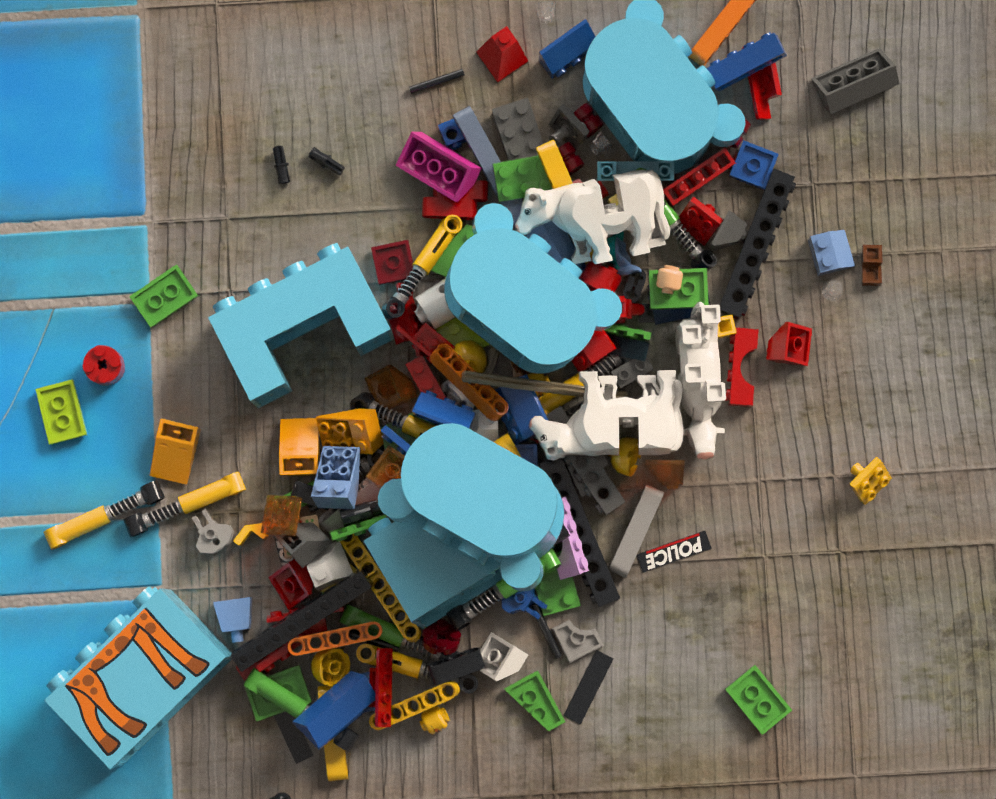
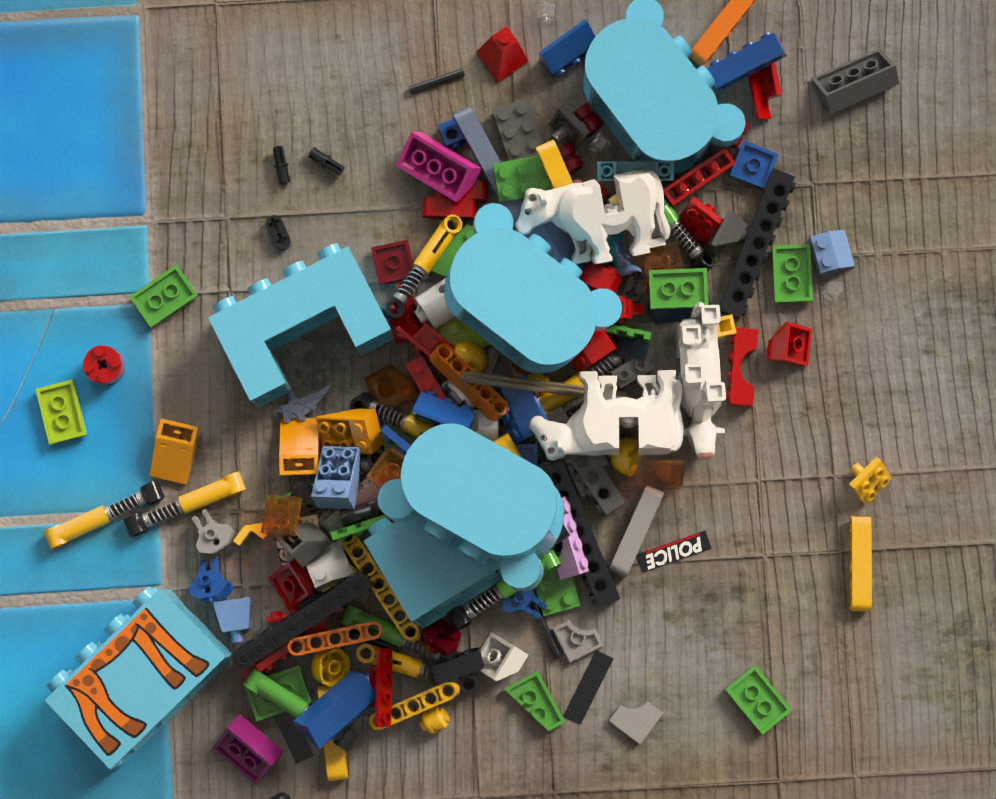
light nougat head [656,265,683,294] -> none
reddish brown slope [862,245,883,286] -> none
none -> blue hinge [189,557,233,603]
none -> magenta slope [213,714,284,785]
none -> black beam [266,215,291,250]
none -> sand blue piece [277,386,330,423]
none -> light grey tile [609,701,663,744]
none -> clear orange plate [641,241,684,285]
none -> bright green plate [772,244,813,303]
none -> yellow beam [850,516,872,612]

